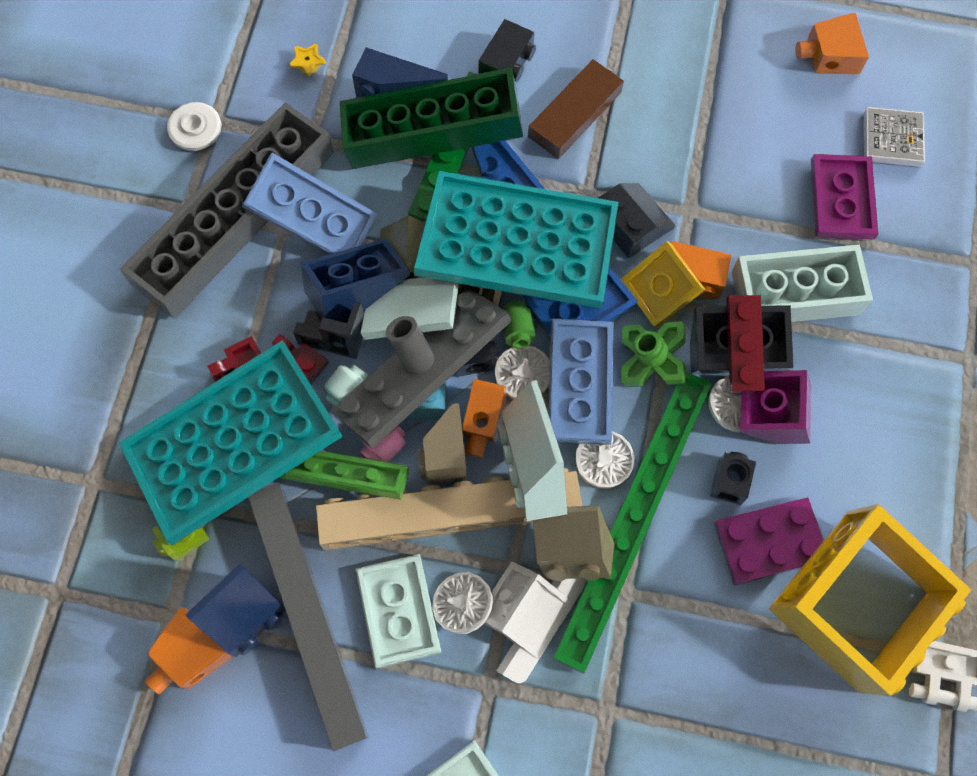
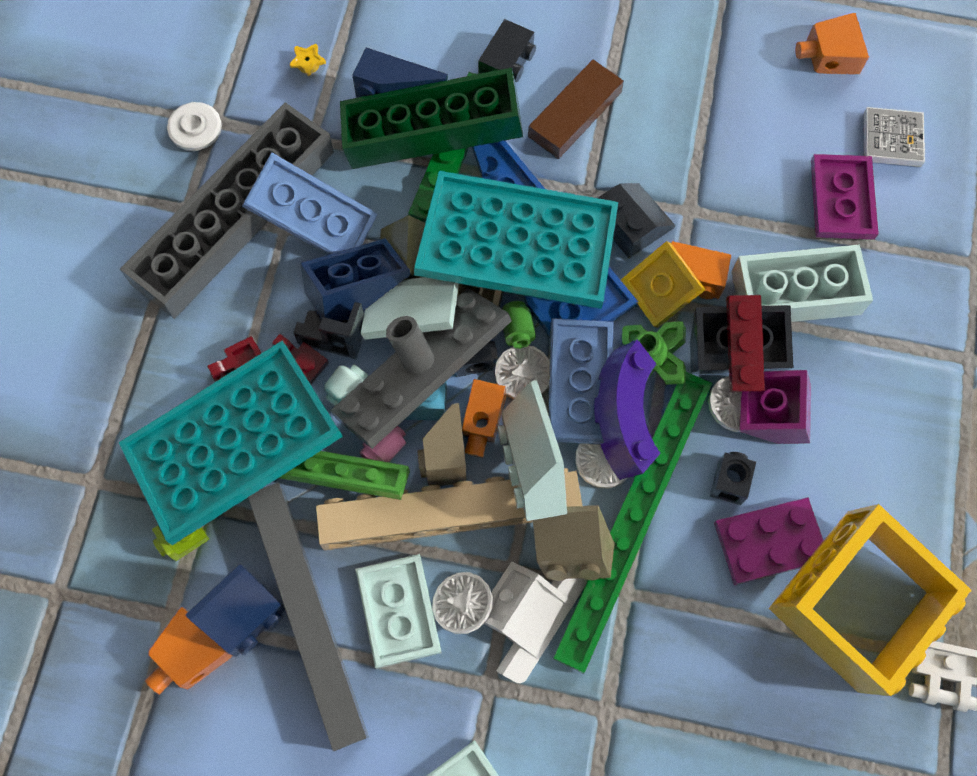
none -> dark purple brick [594,339,660,480]

